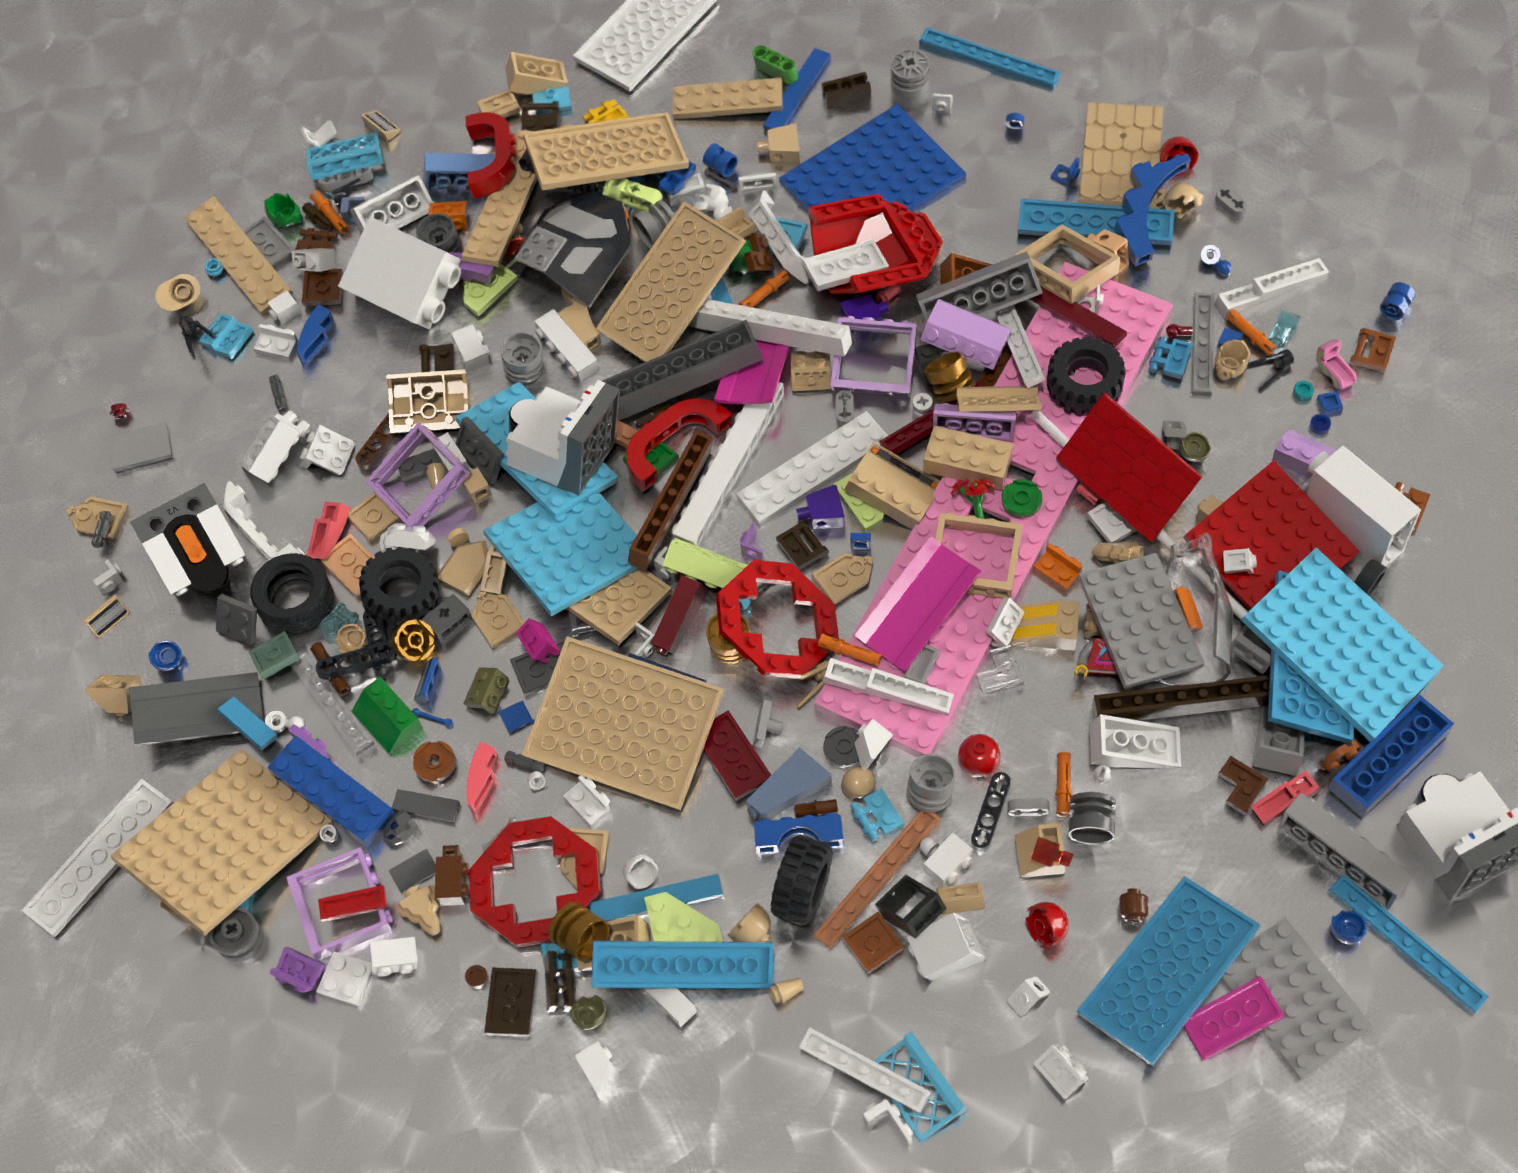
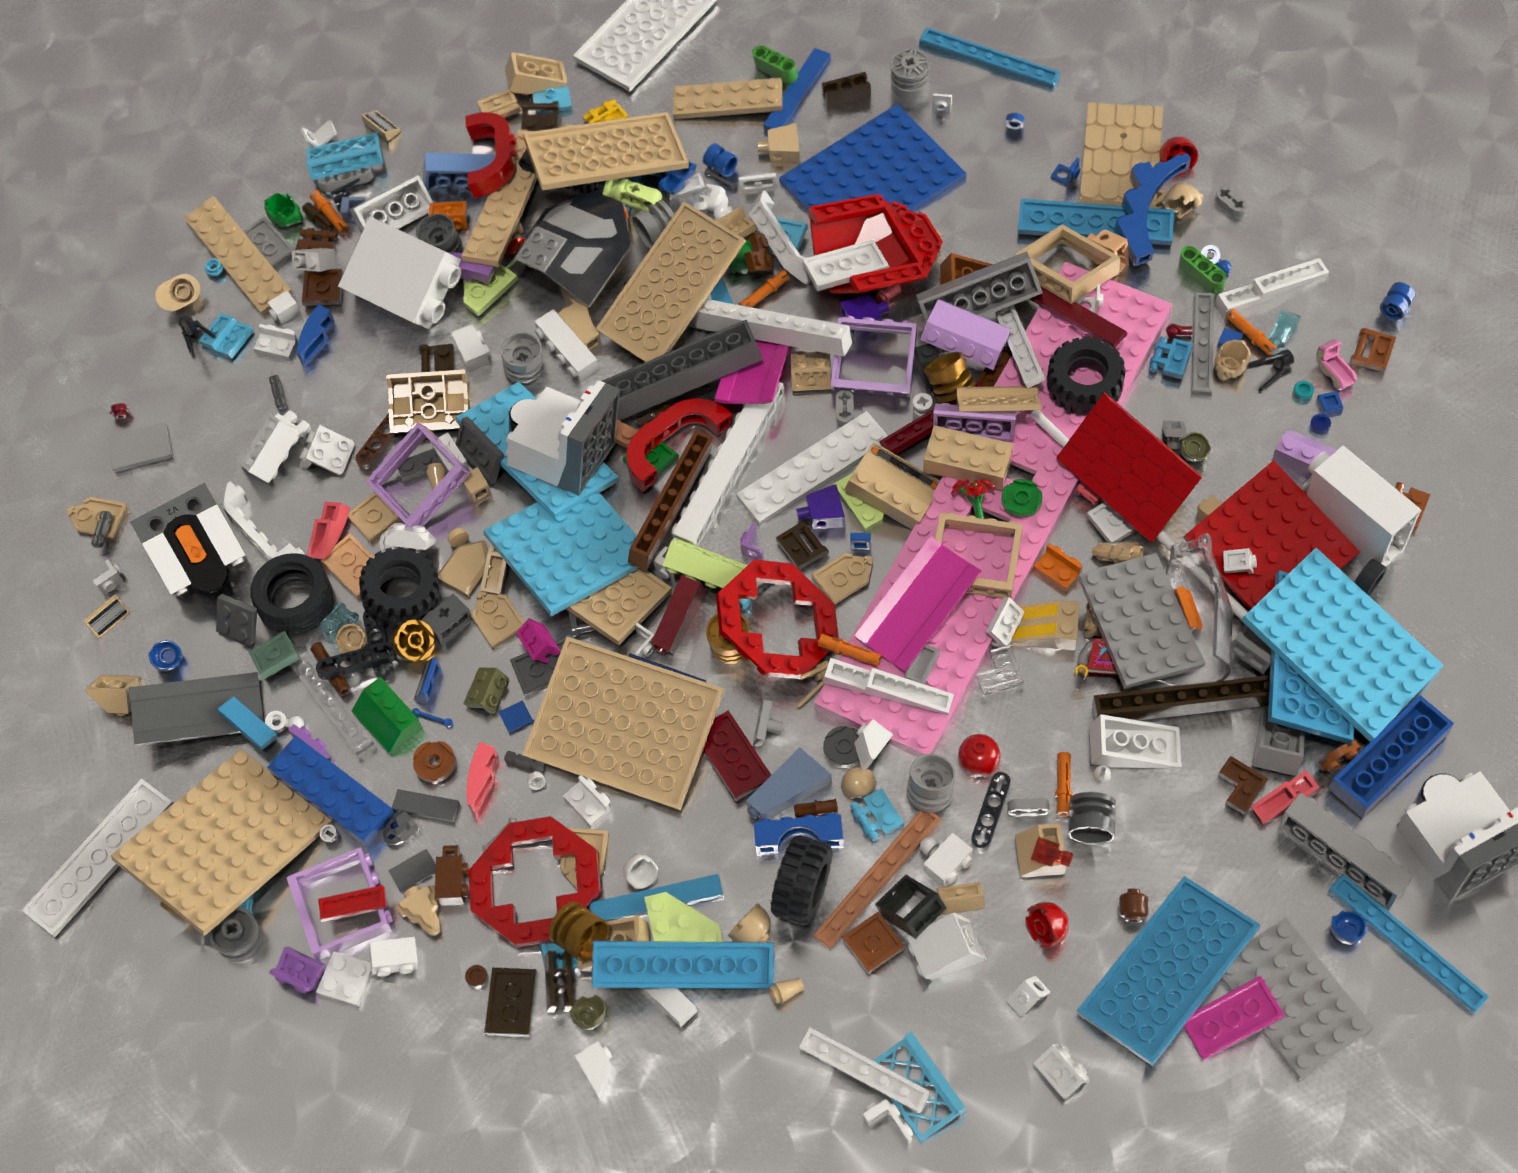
none -> bright green beam [1179,246,1226,295]

